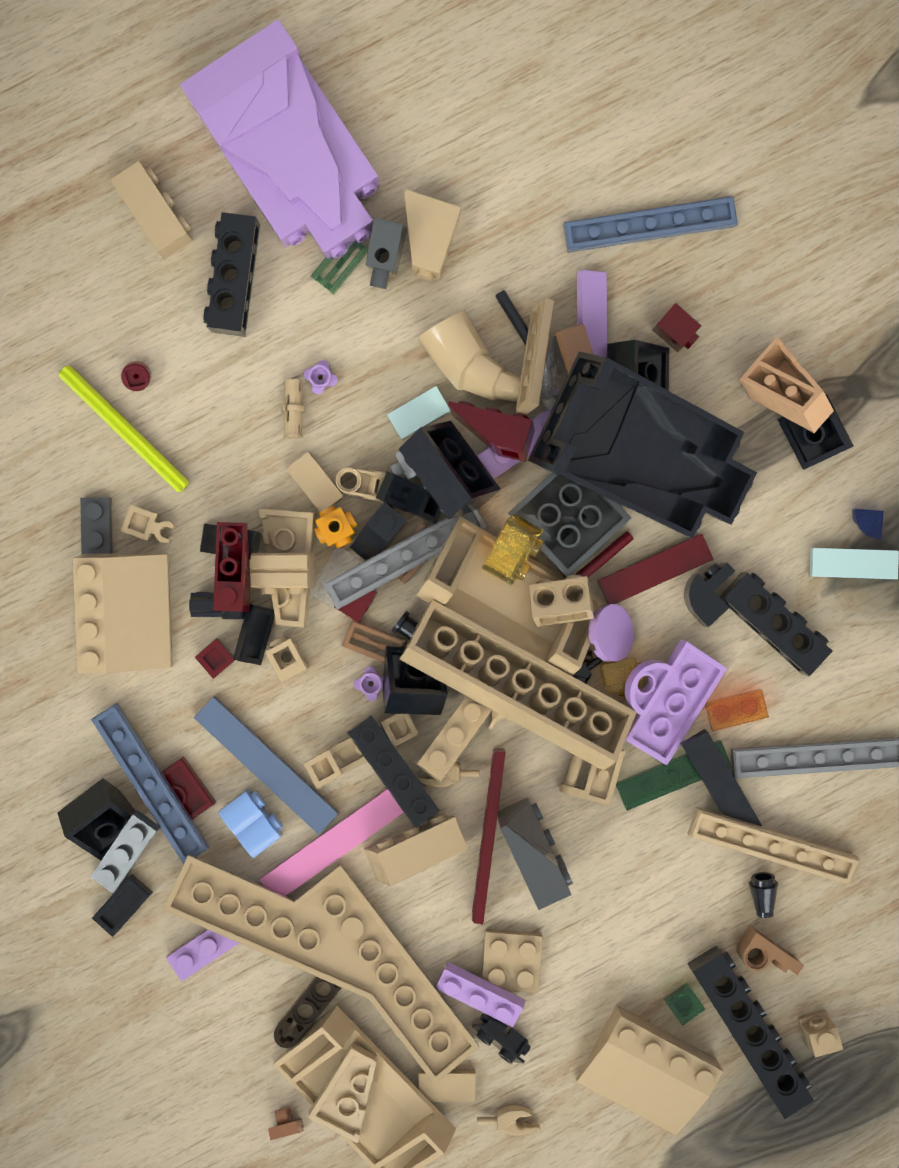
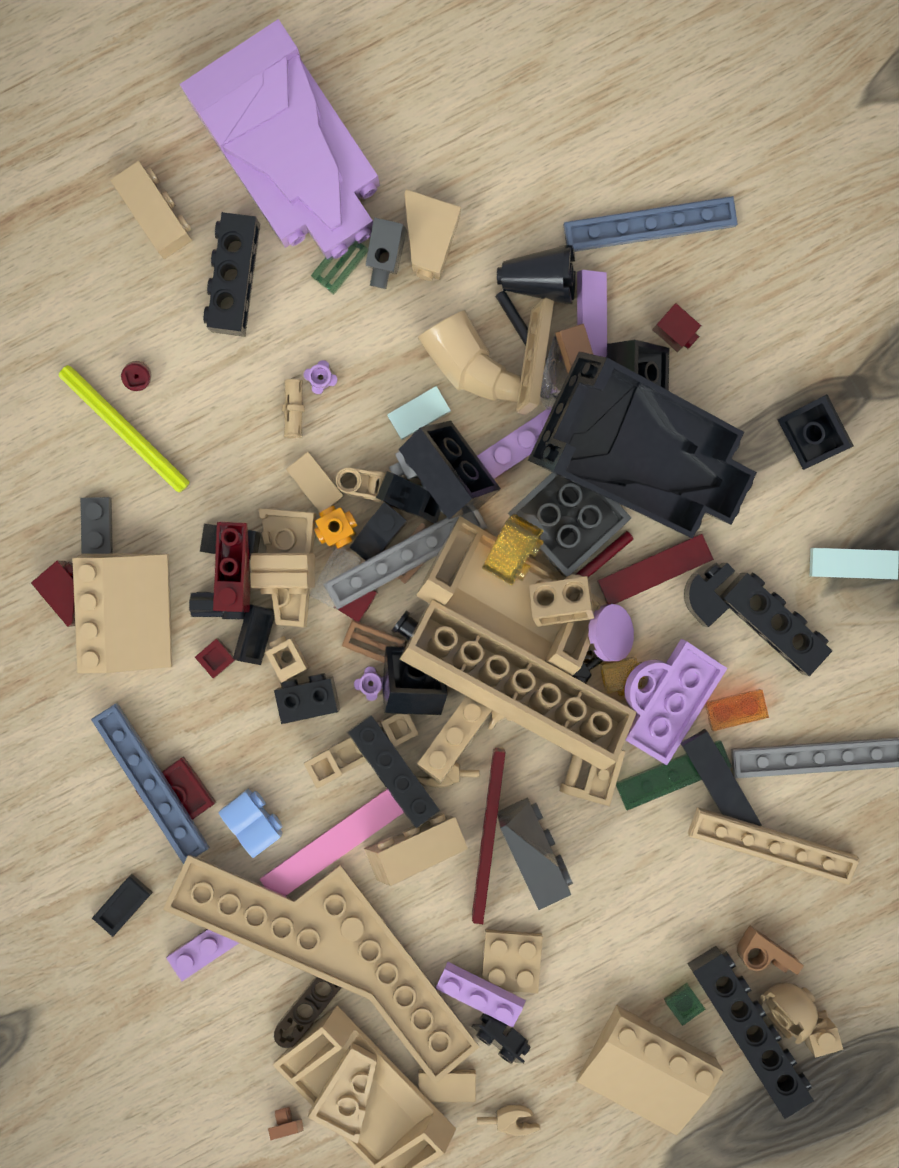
black slope [57,778,136,861] -> none
plate [90,810,160,893] -> none
tan plate [120,505,177,543] -> none
sand blue tile [194,696,339,835] -> none
dark red slope [448,401,535,462] -> none
light nougat wedge [739,336,834,433] -> none
black cone [749,872,778,918] -> none
clear blue tile [852,509,884,540] -> none
none -> dark red slope [31,560,75,627]
none -> black brick [274,673,340,724]
none -> black cone [497,245,576,304]
none -> tan cylinder [759,982,818,1044]

